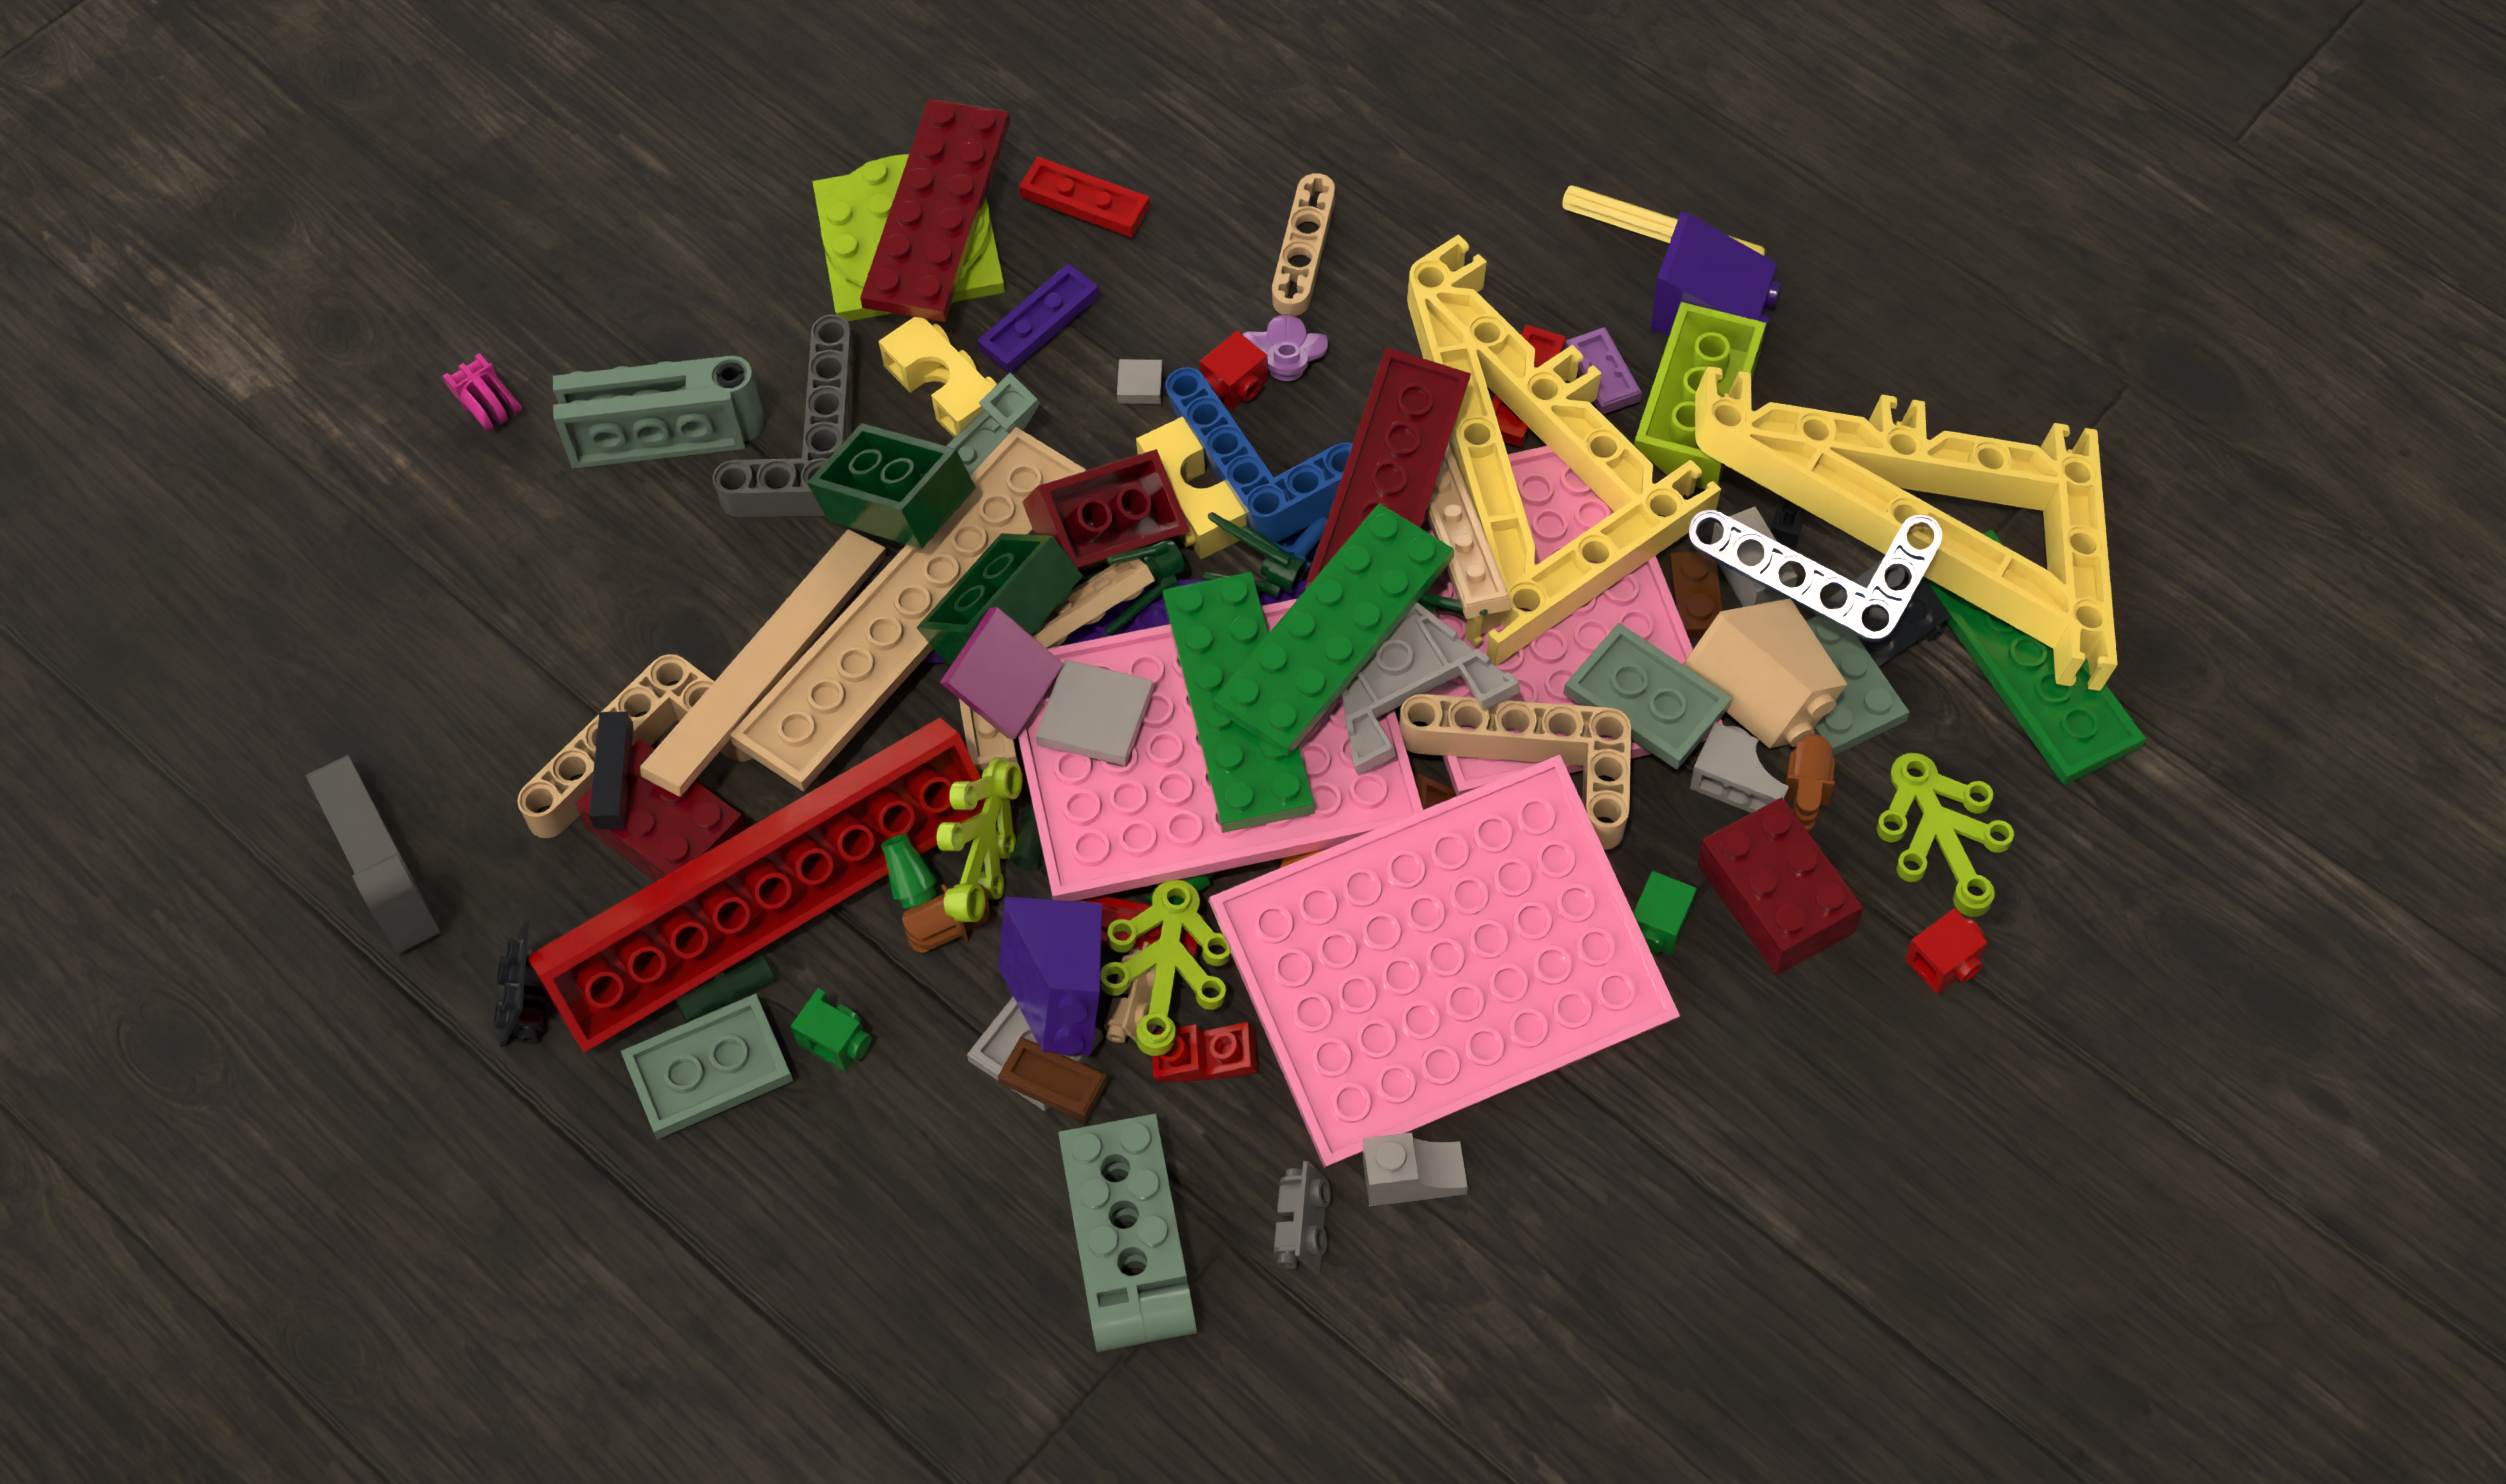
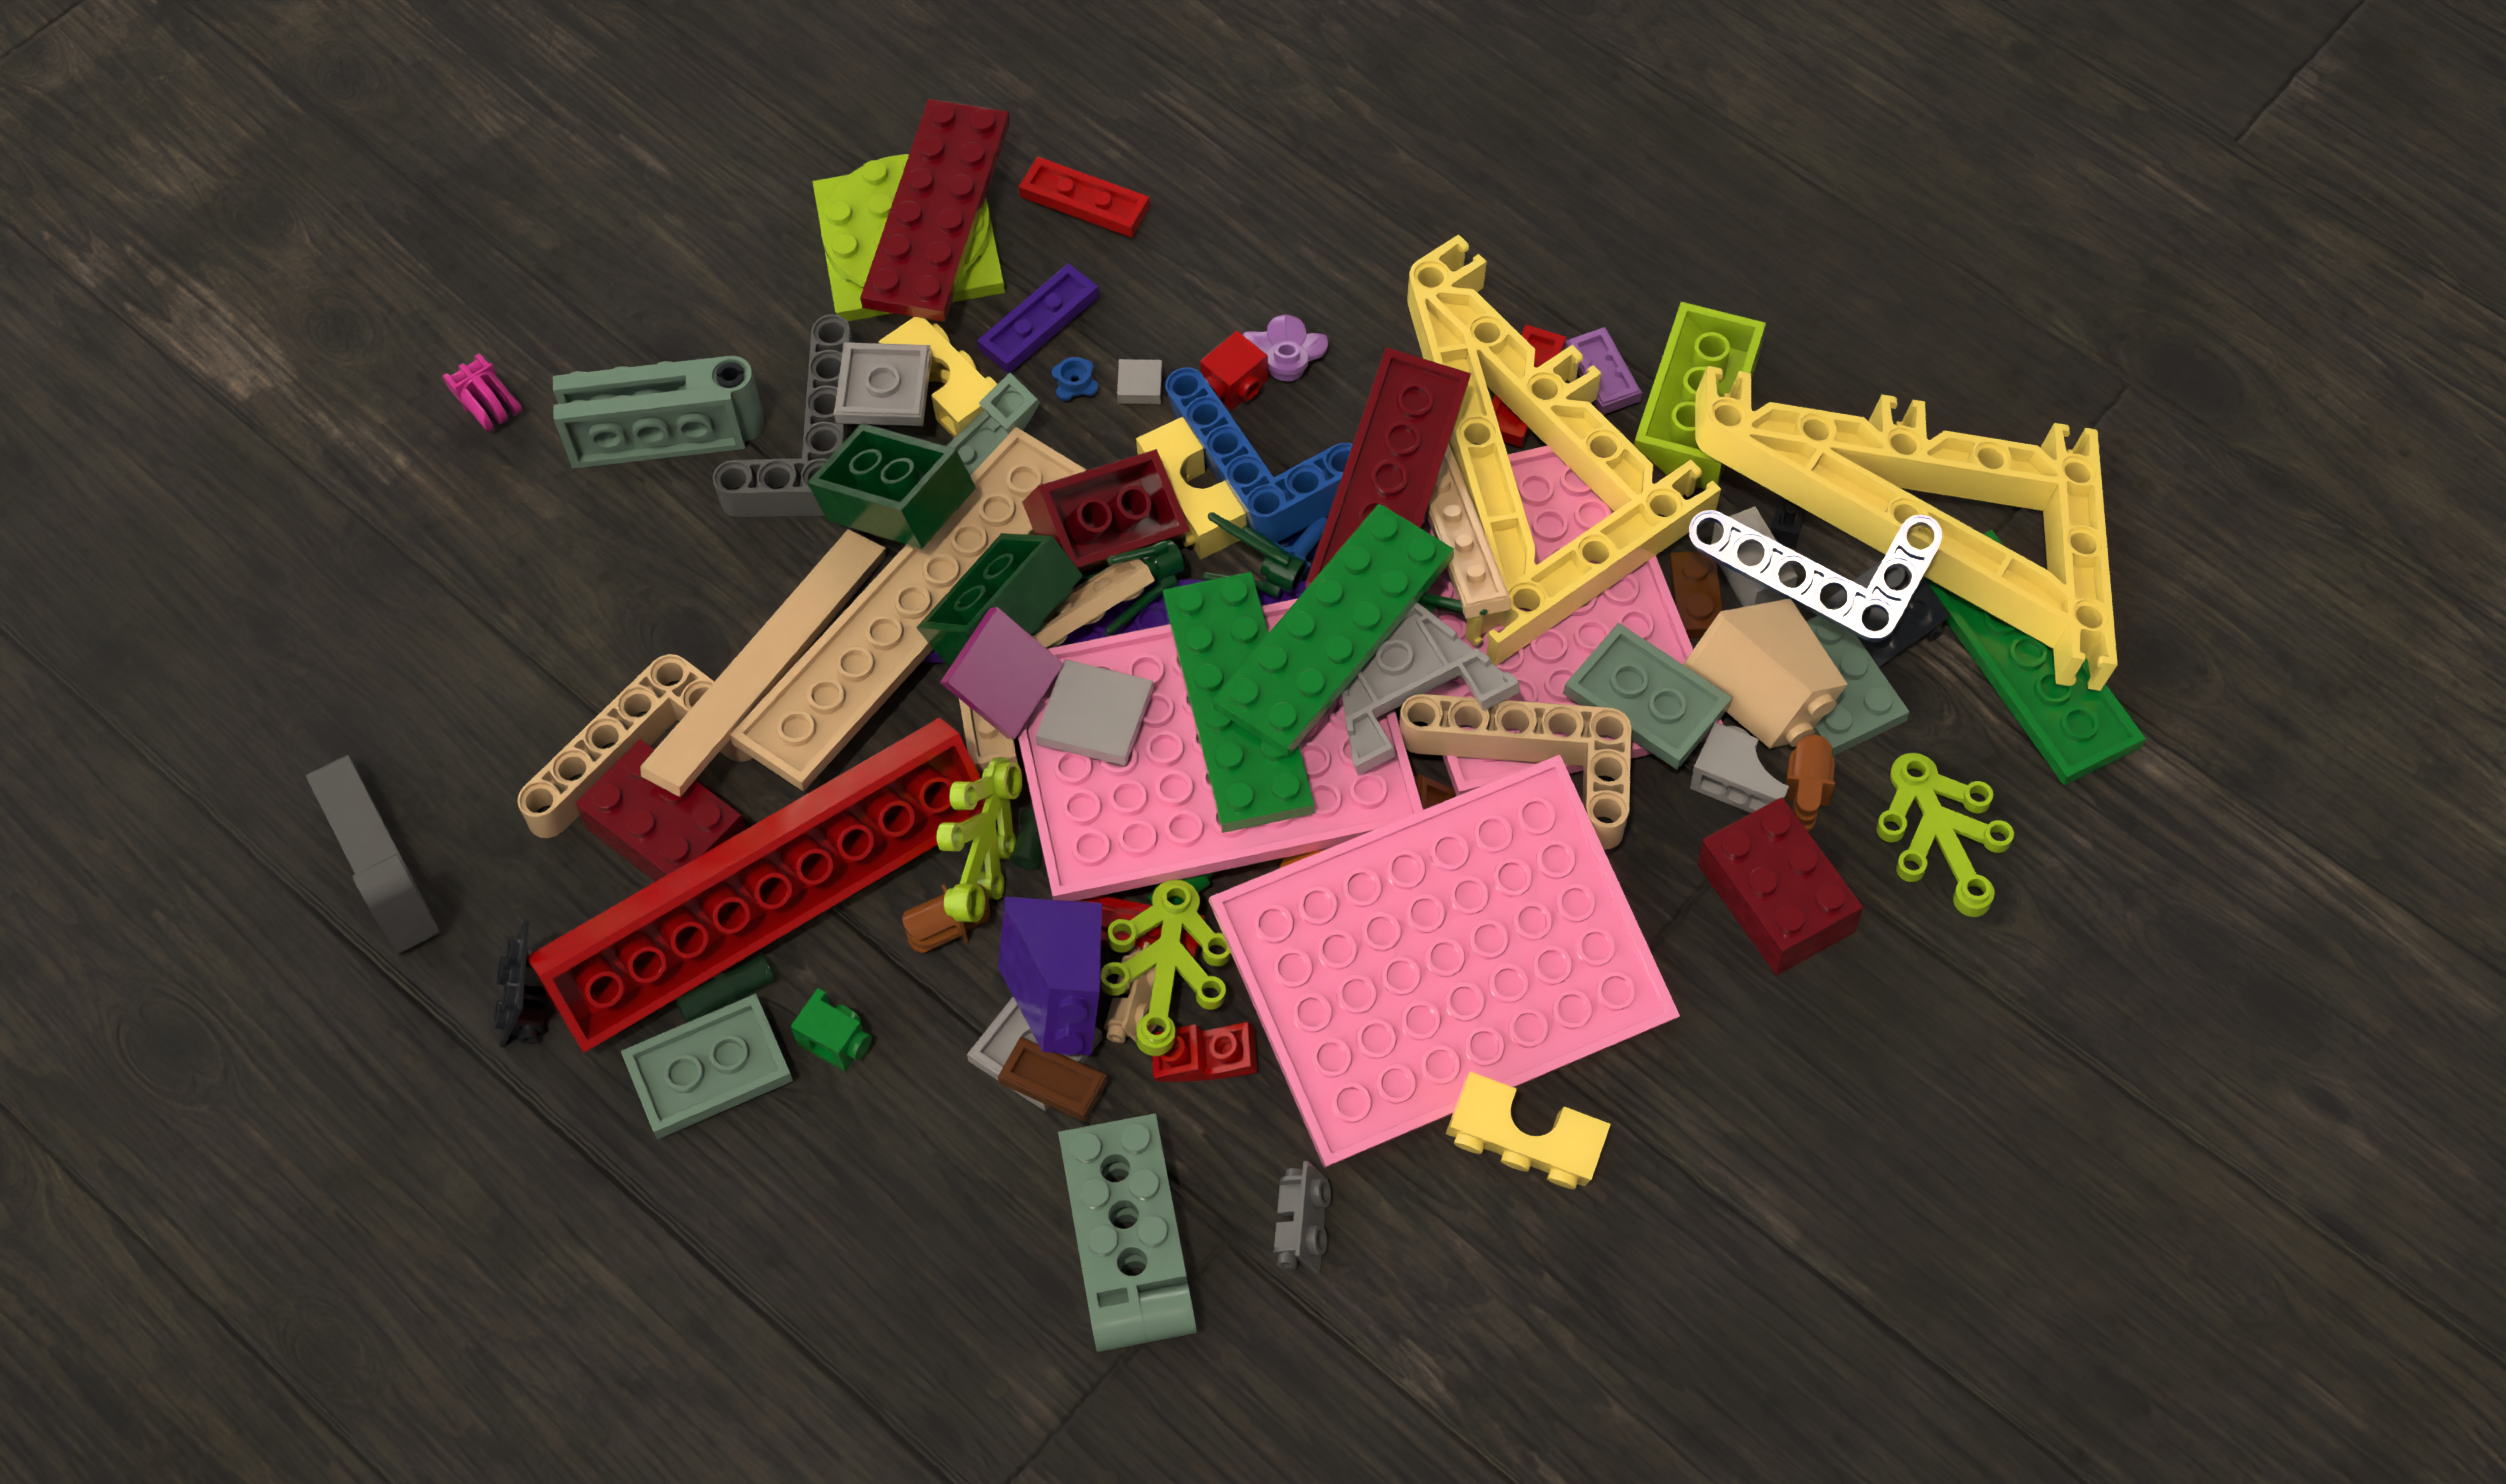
black piece [589,711,634,829] -> none
green cone [881,834,937,908] -> none
tan beam [1272,173,1335,316] -> none
light grey arch [1363,1132,1468,1207] -> none
light yellow axle [1562,185,1765,256] -> none
green brick [1633,871,1697,956] -> none
dark purple slope [1651,212,1781,341] -> none
red brick [1905,908,1988,995] -> none
none -> light grey tile [834,342,932,426]
none -> blue plate [1051,357,1098,401]
none -> light yellow arch [1446,1071,1611,1189]

